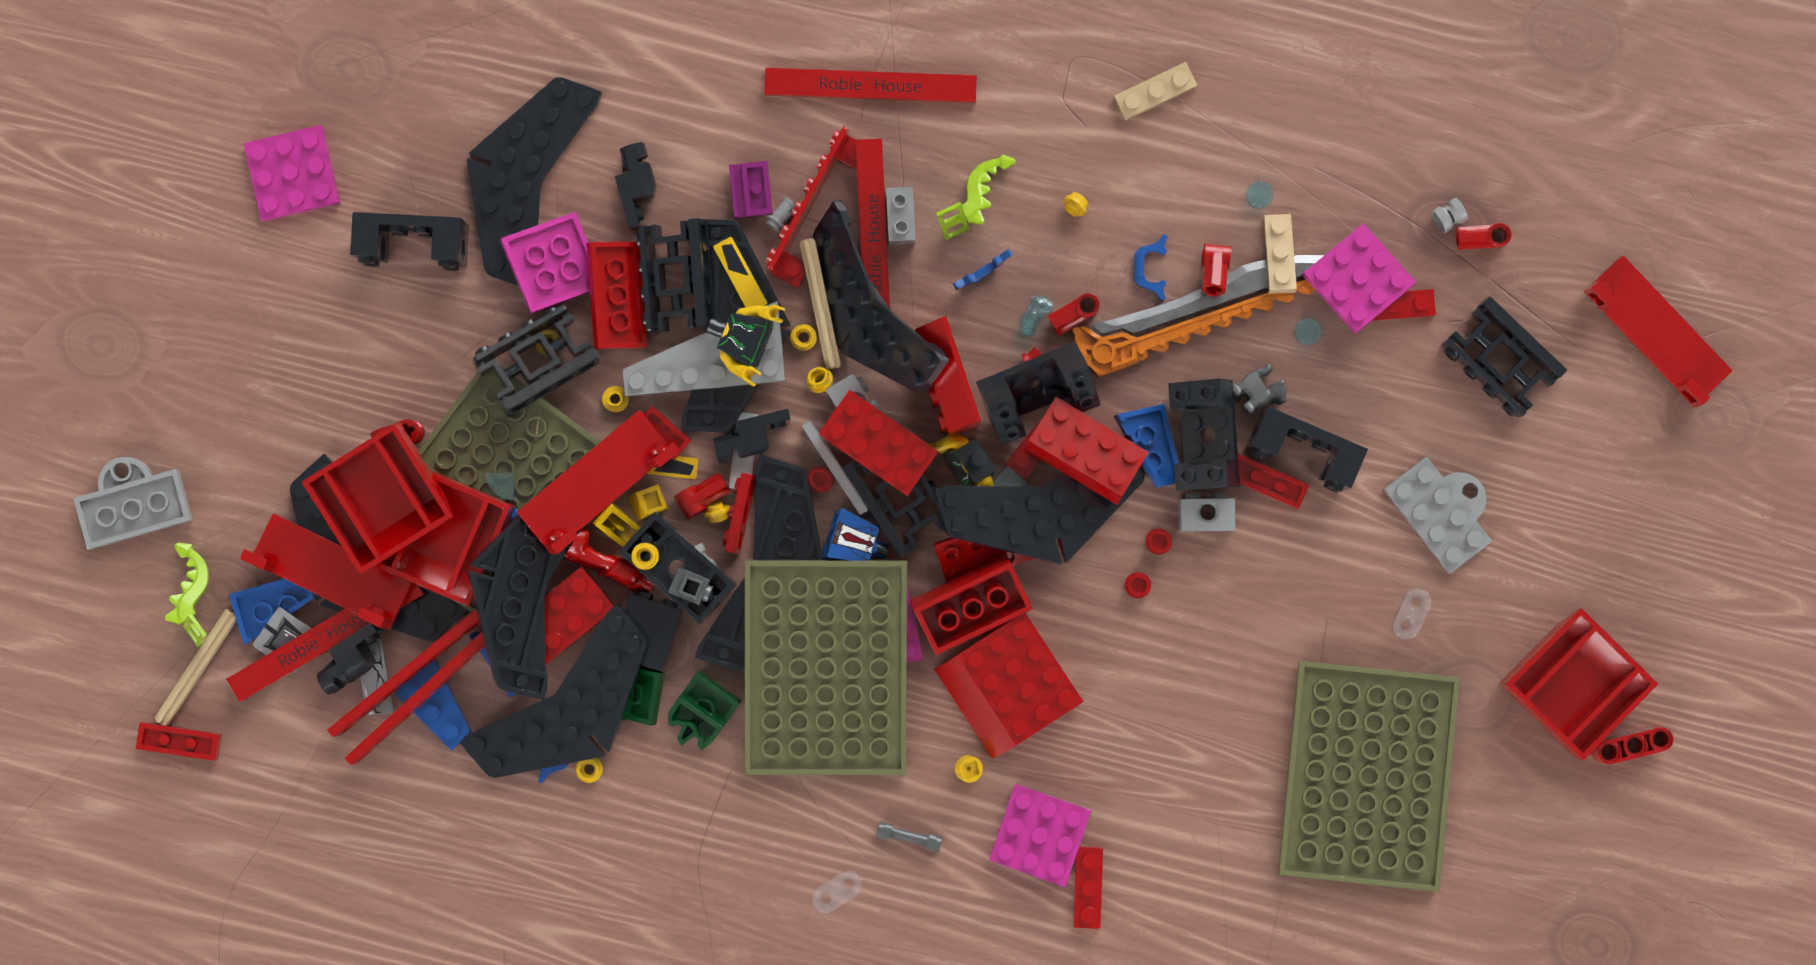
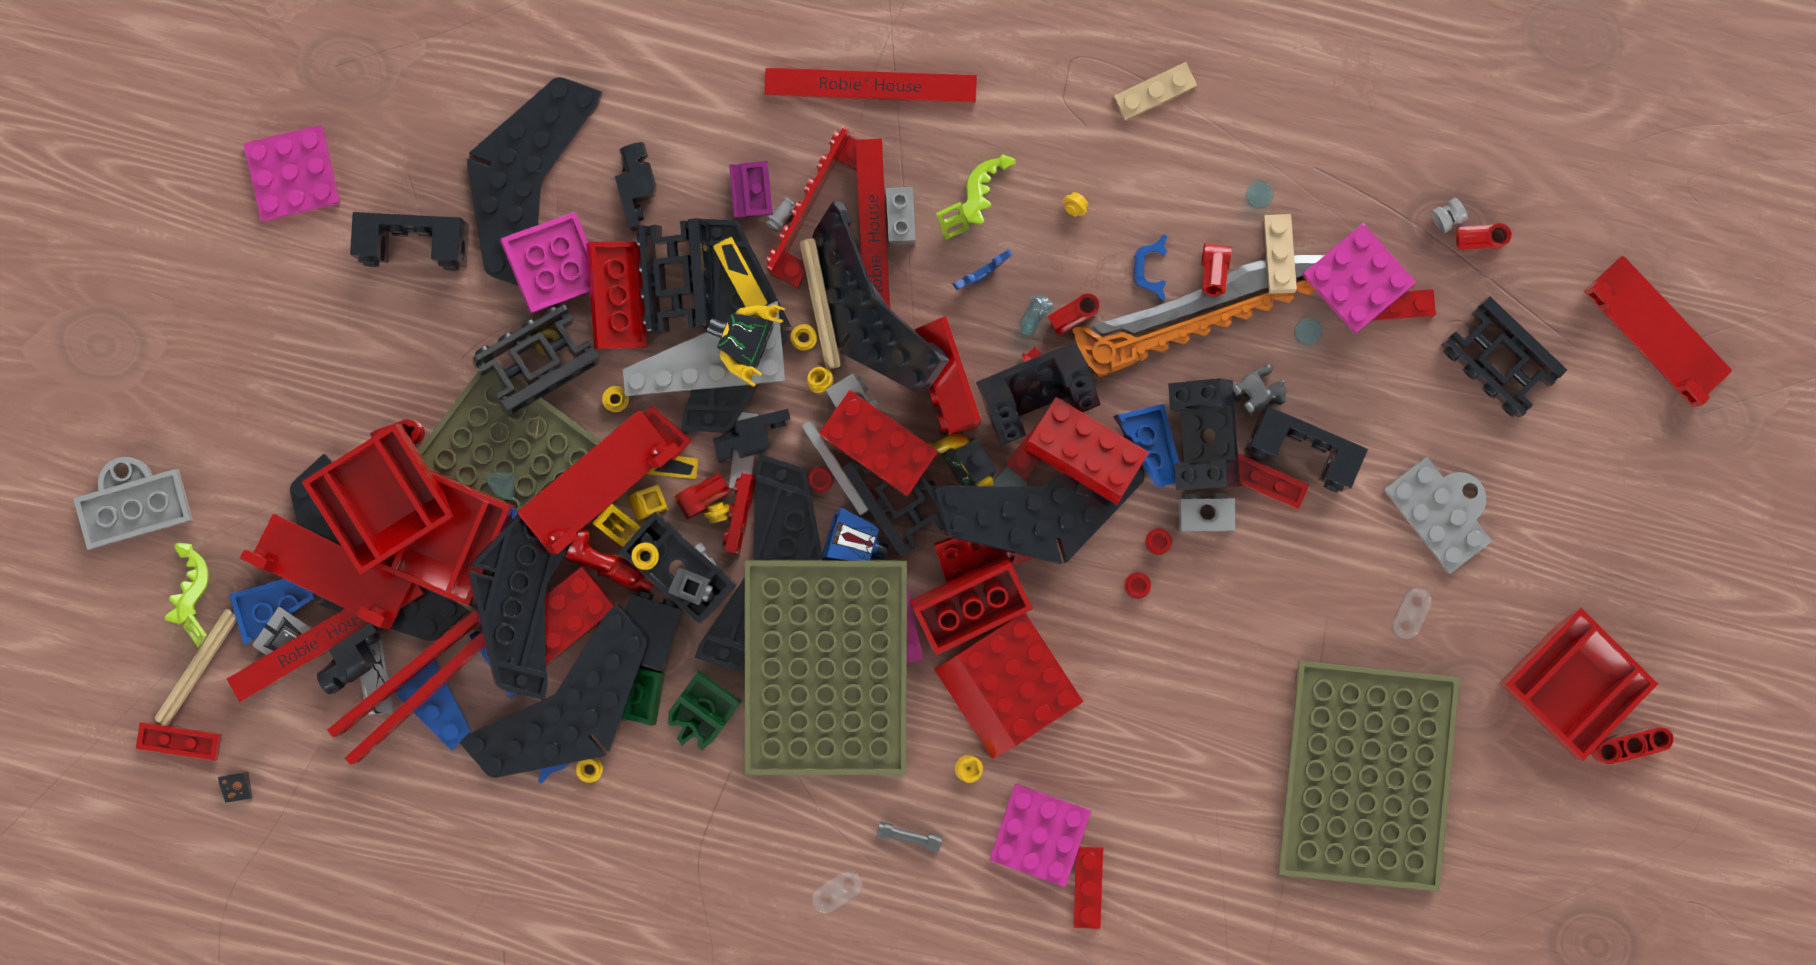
none -> black slope [218,772,252,803]

